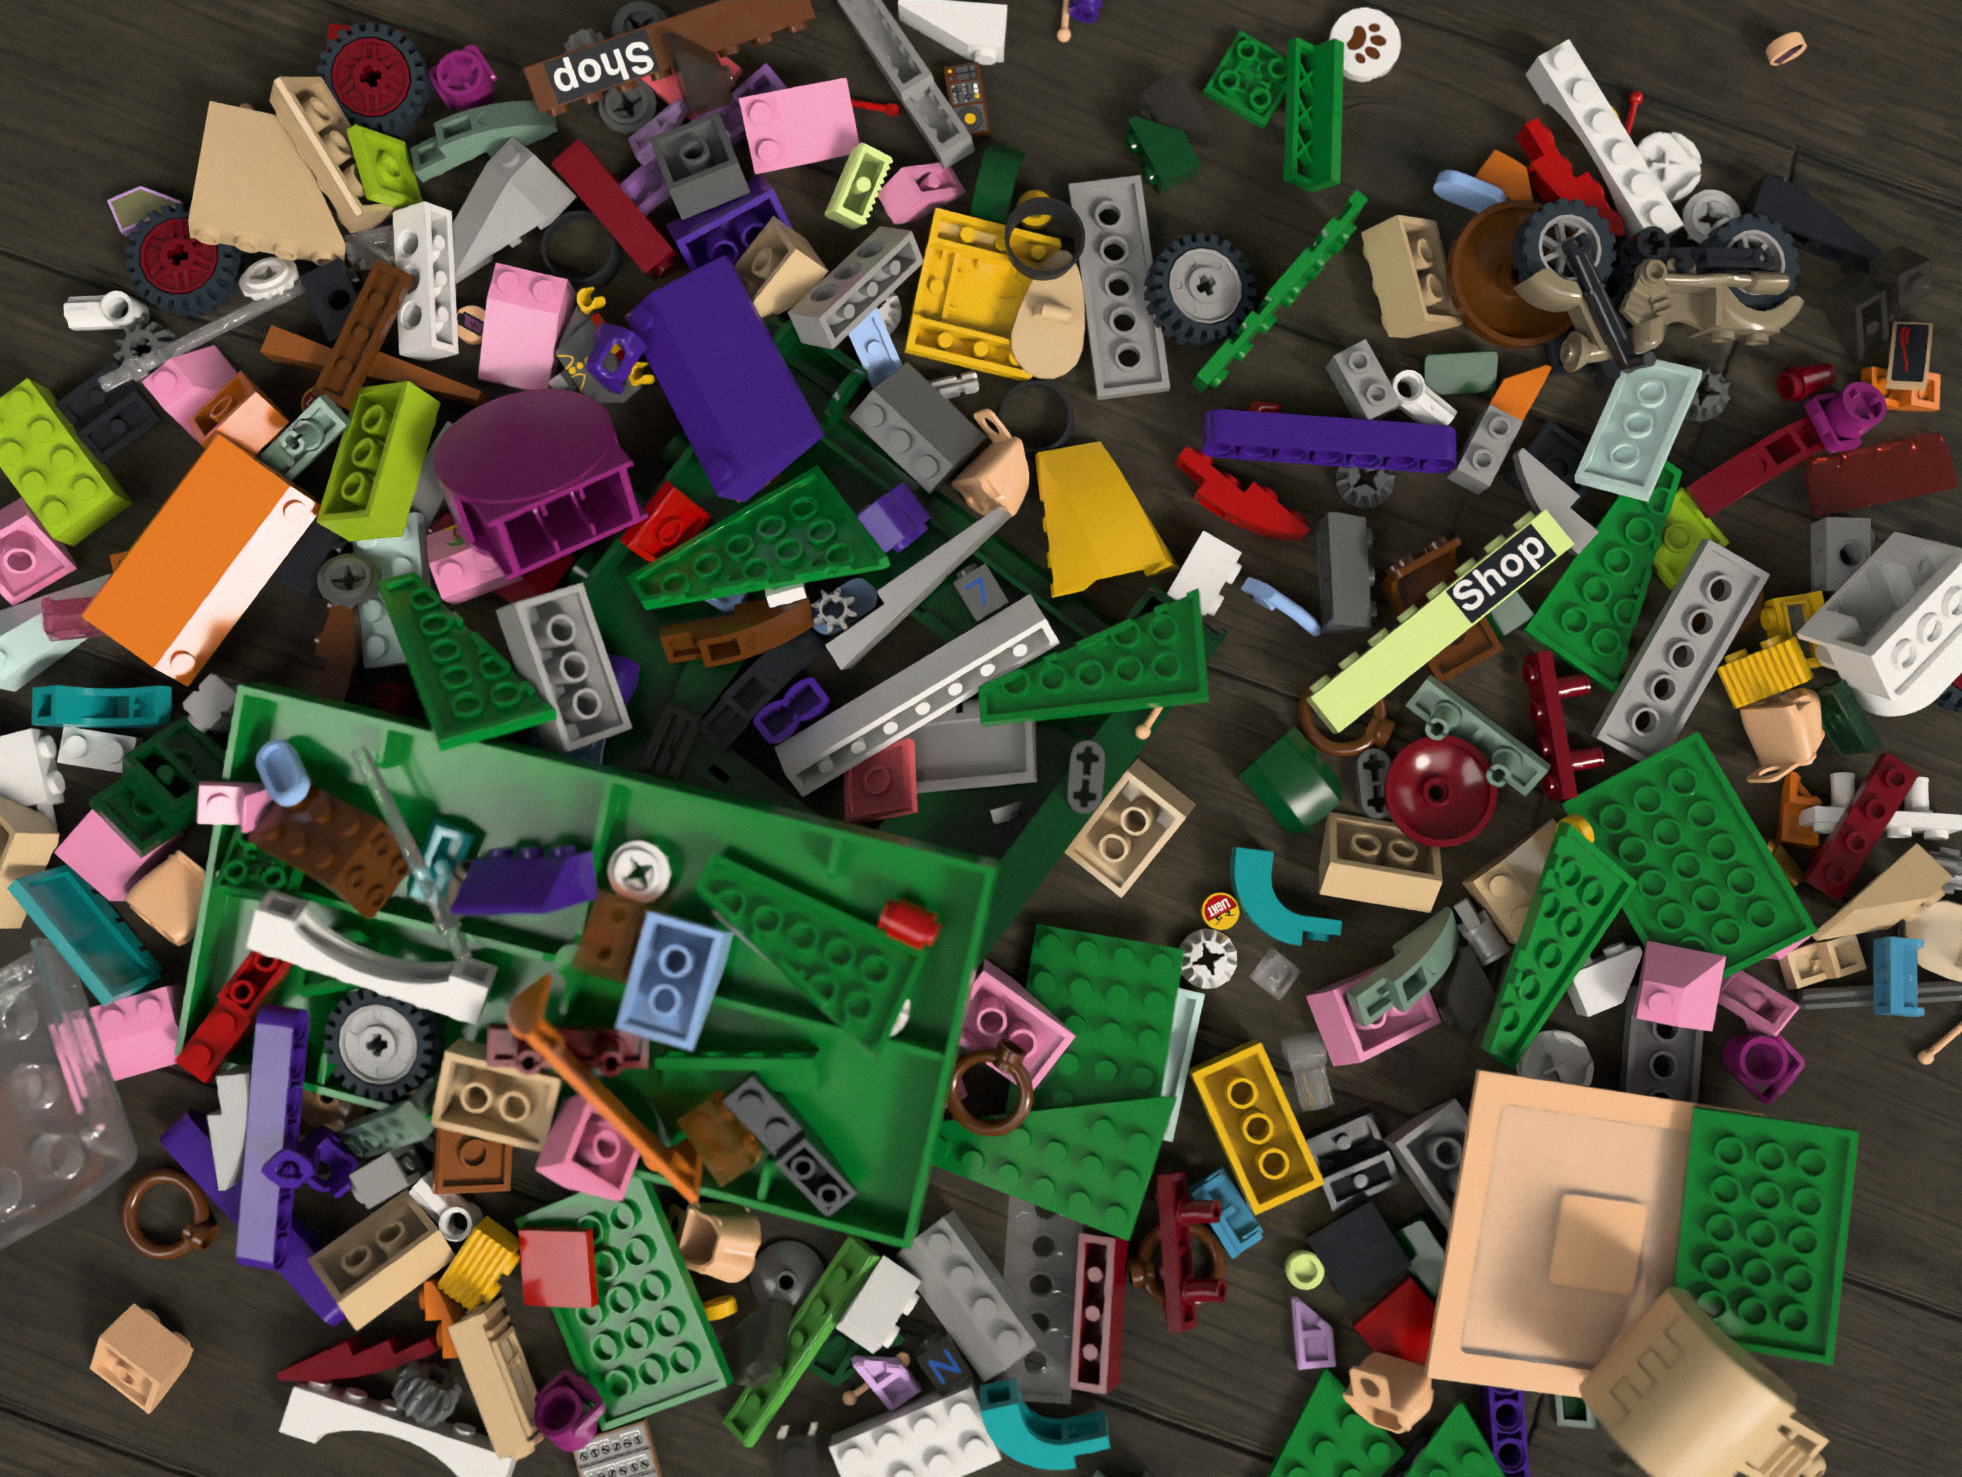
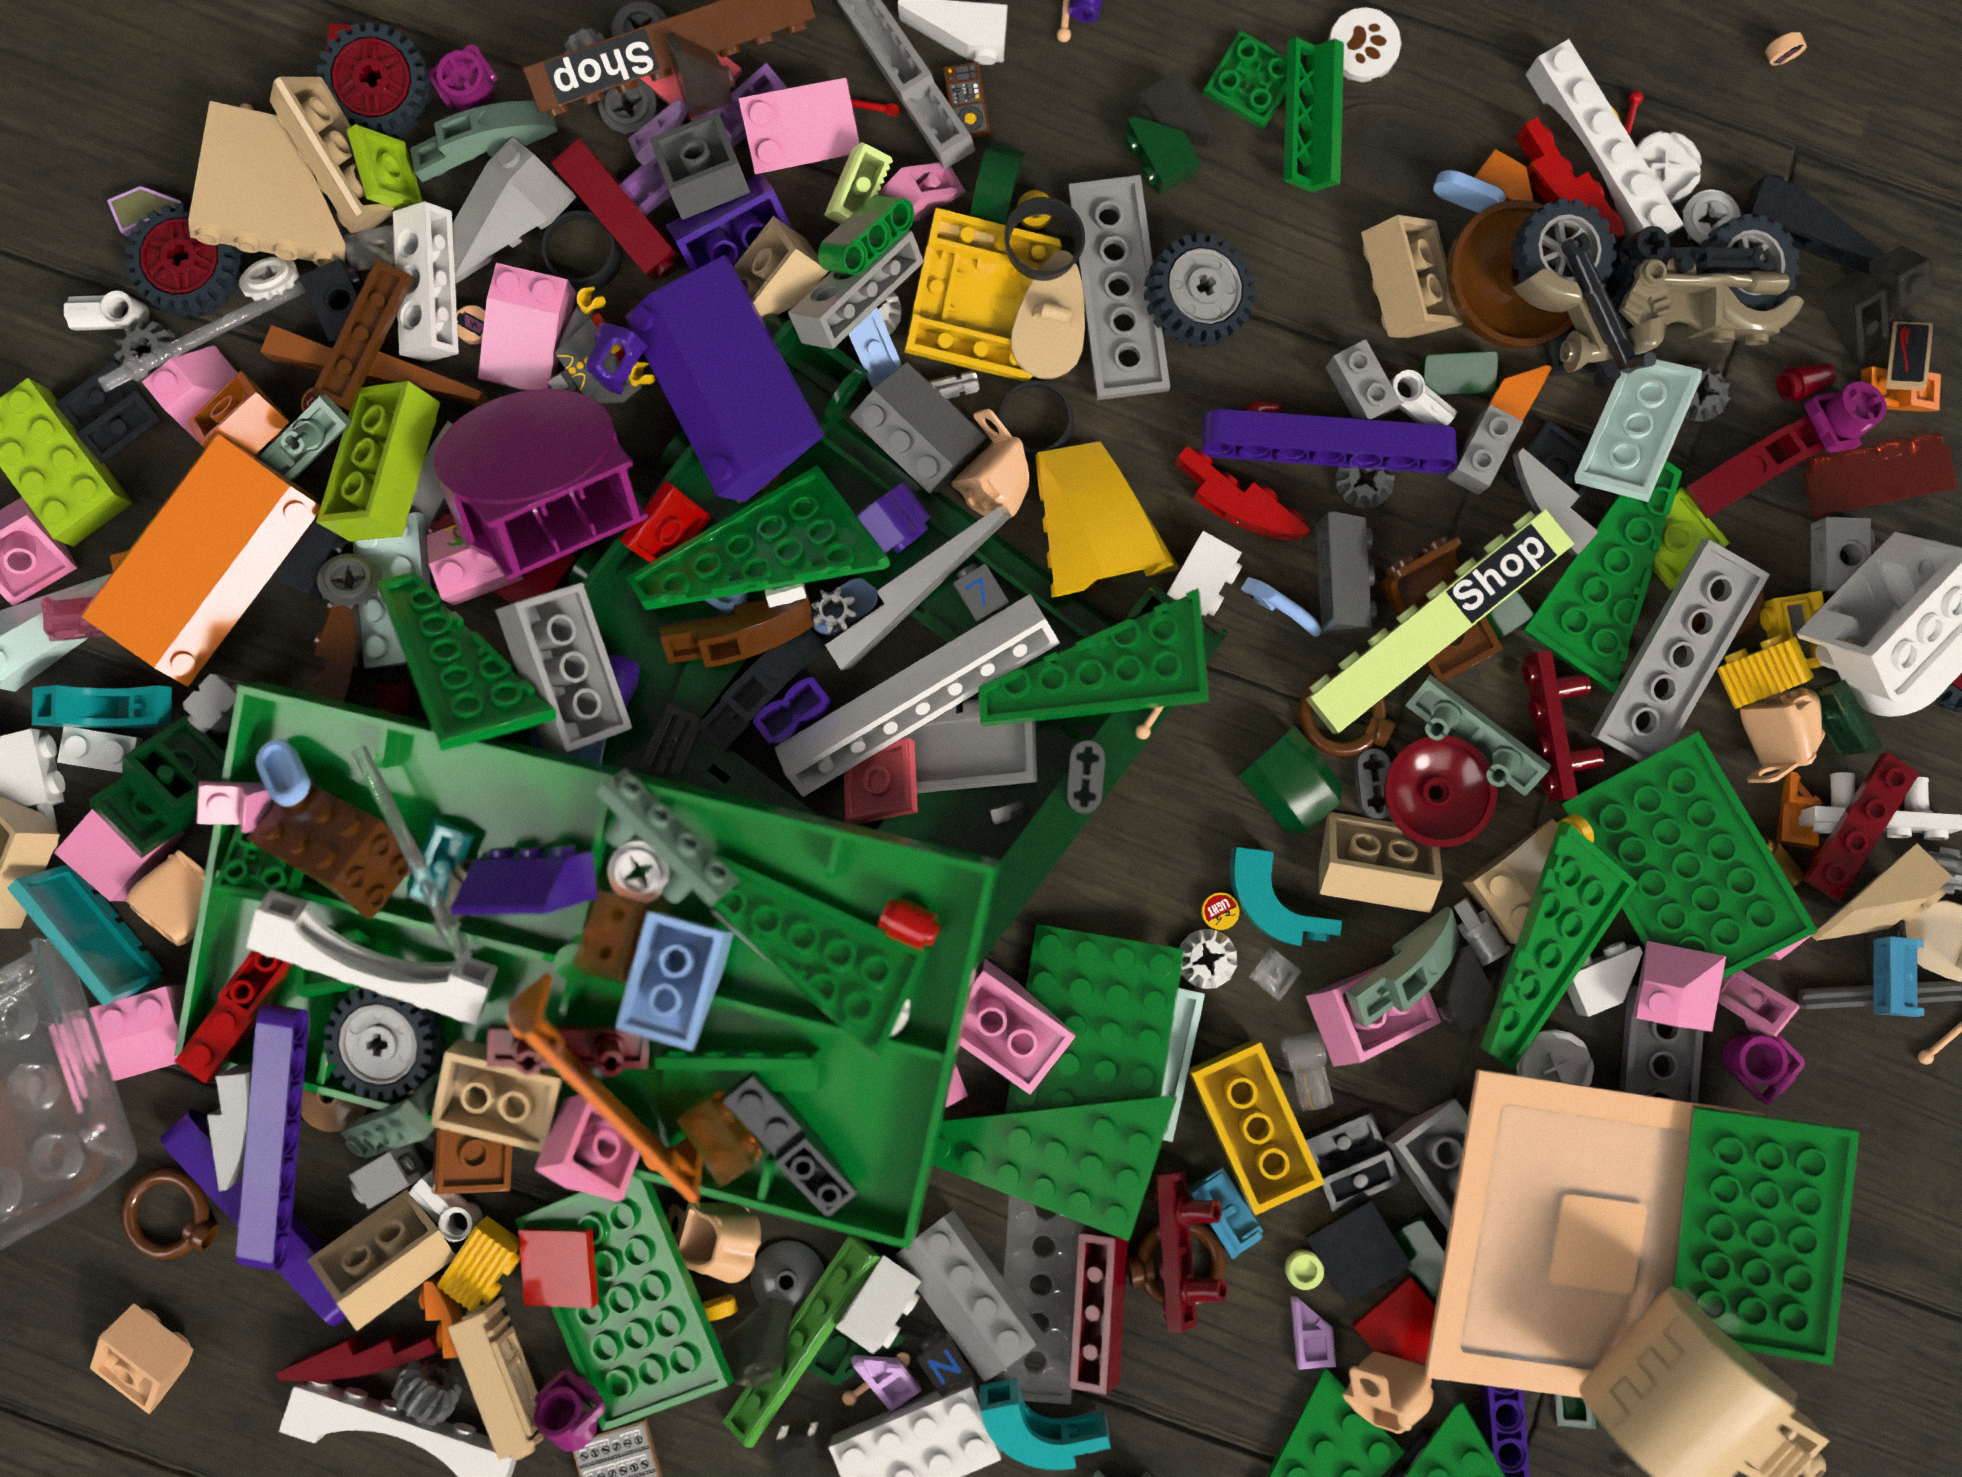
dark purple piece [261,1125,359,1198] -> none
reddish brown piece [946,1038,1034,1137] -> none
tan slope [1064,759,1196,898] -> none
green wing [1192,190,1368,394] -> none
tan slope [1778,934,1866,990] -> none
none -> sand green plate [595,768,739,907]
none -> green beam [818,195,914,275]

